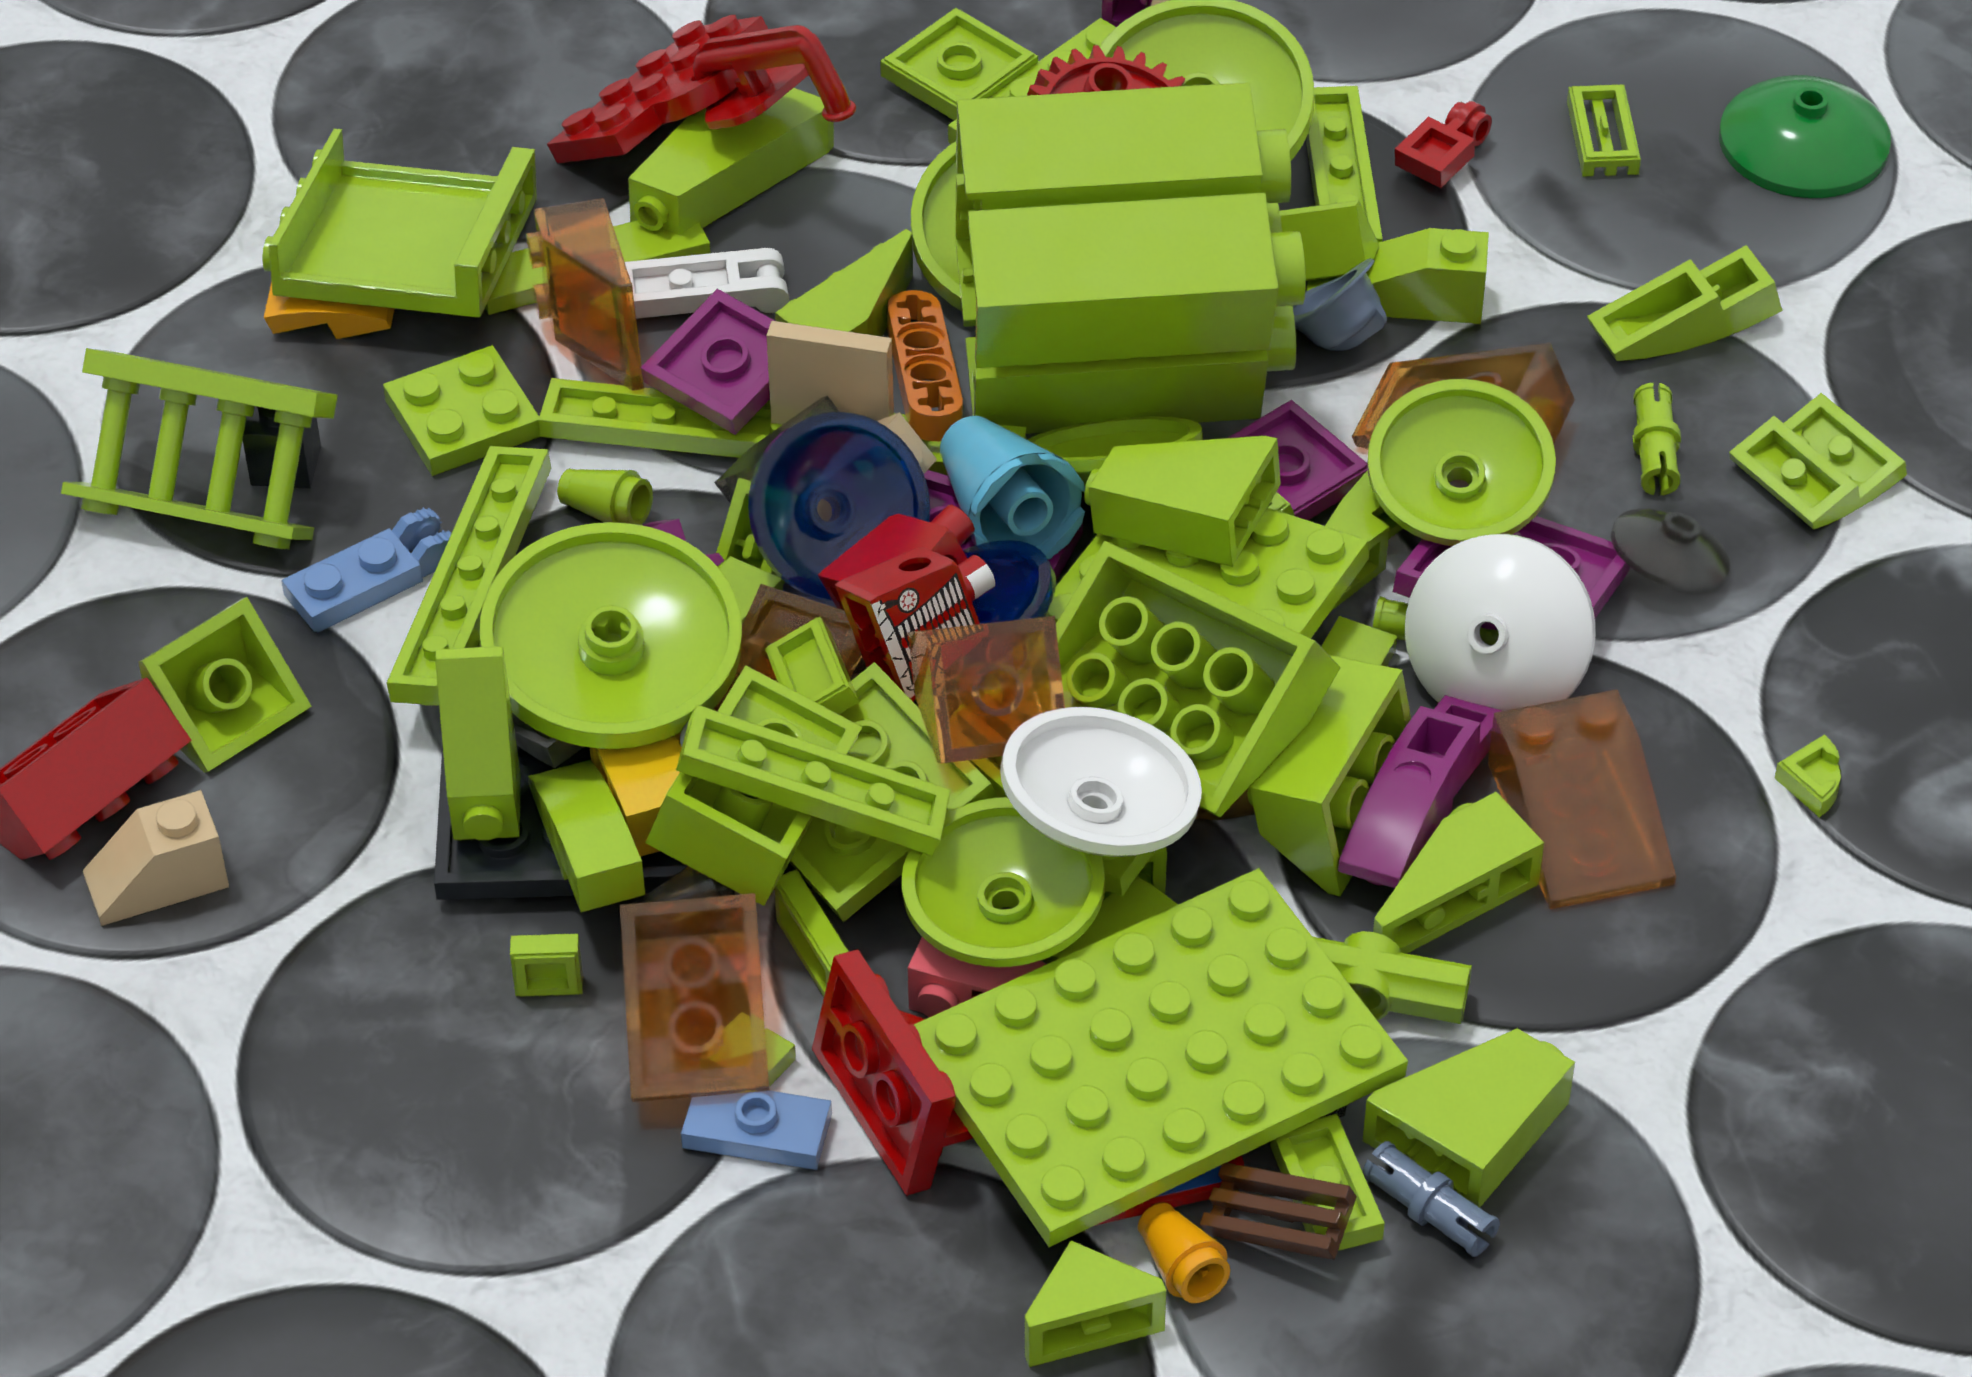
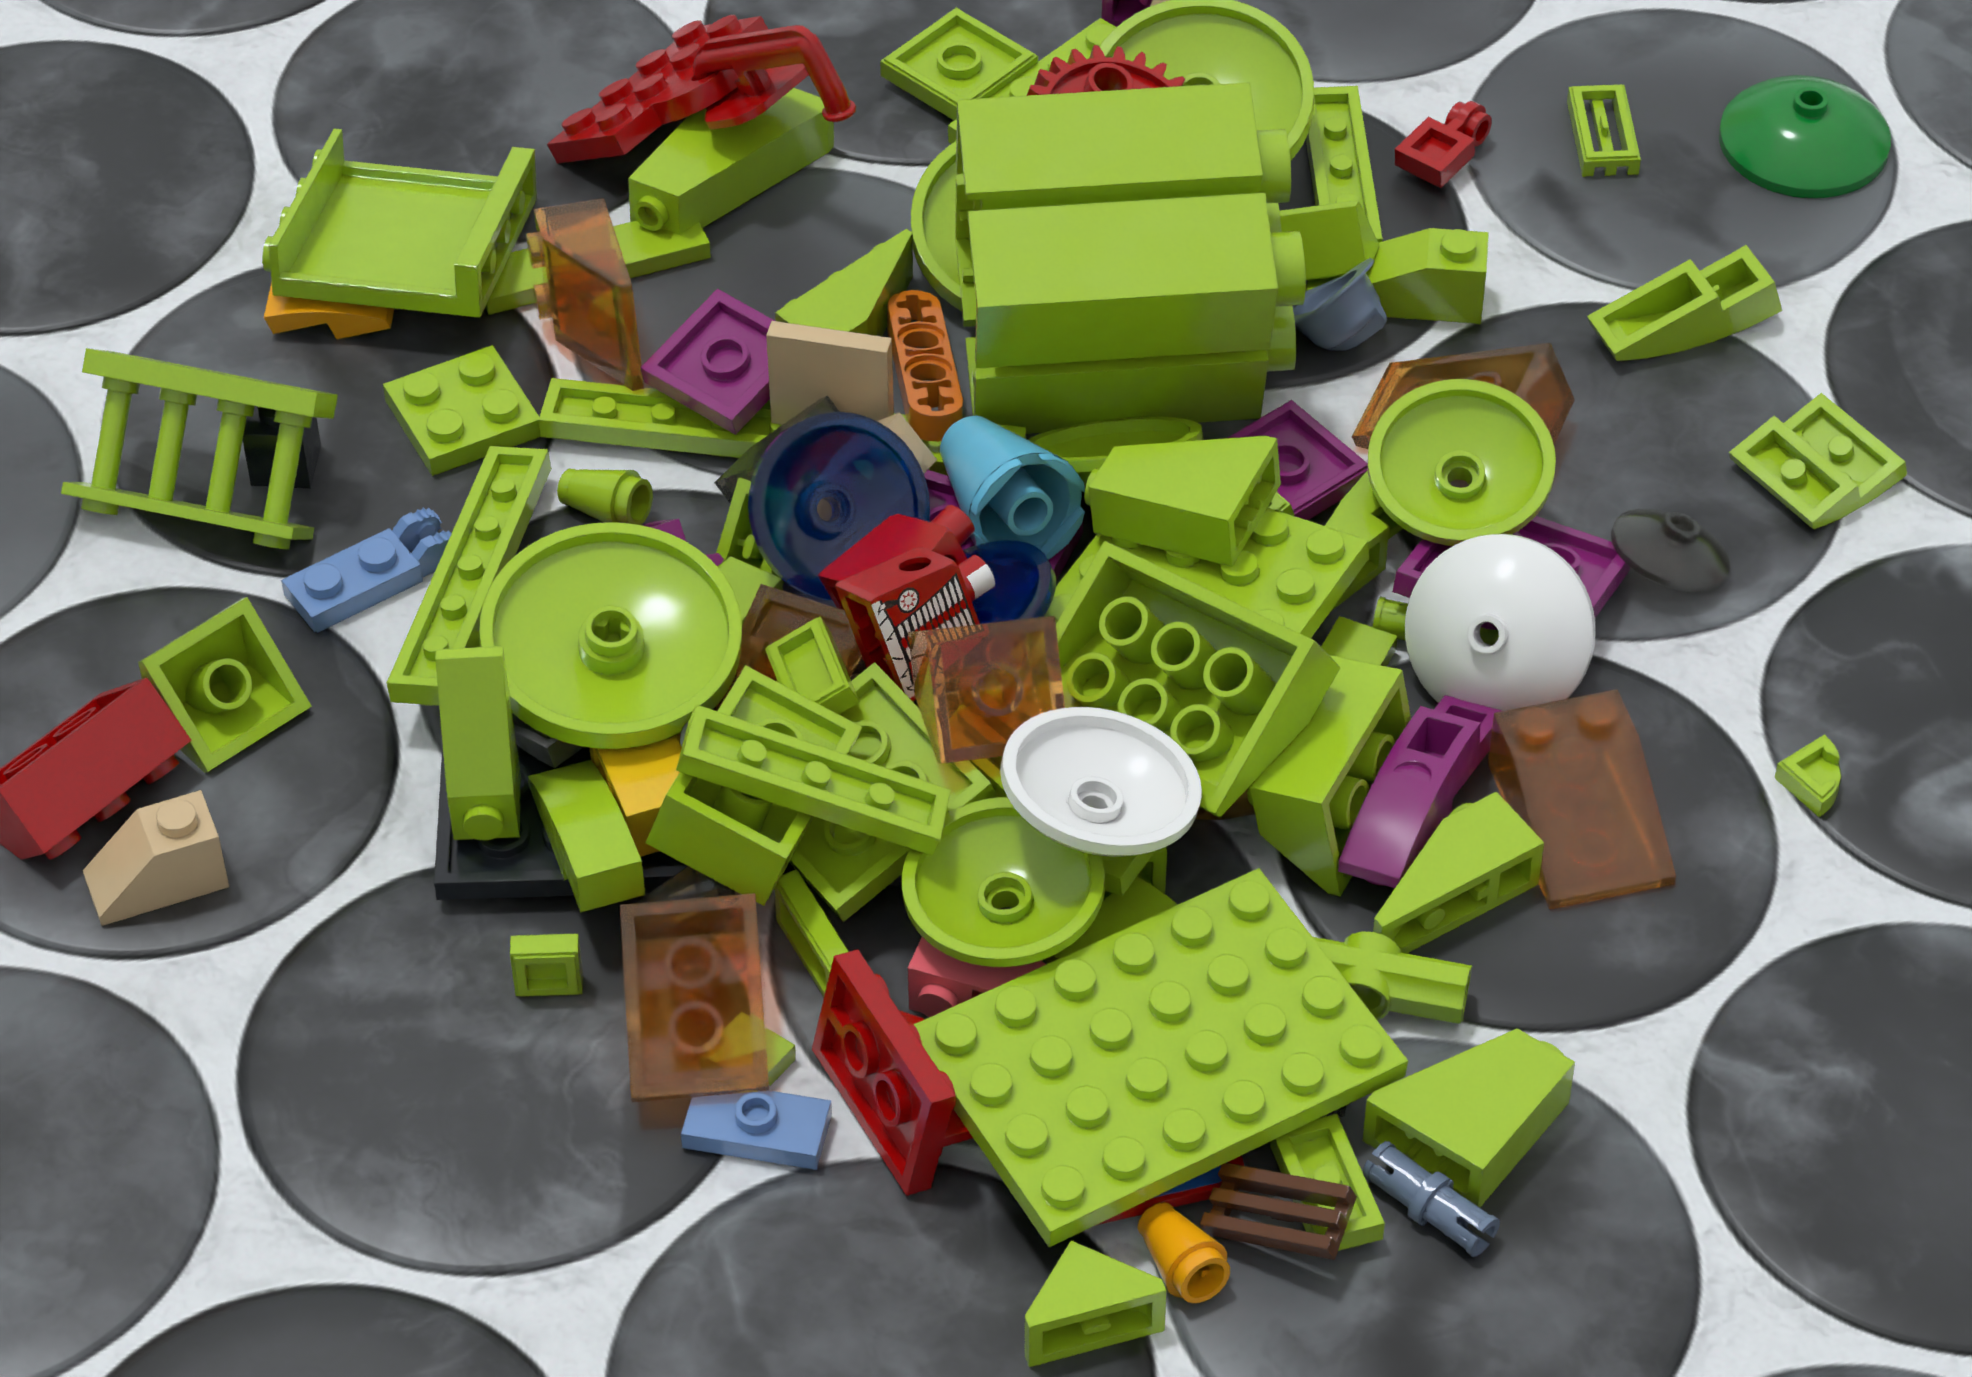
white plate [619,248,789,320] -> none
lime pin [1632,383,1681,495] -> none

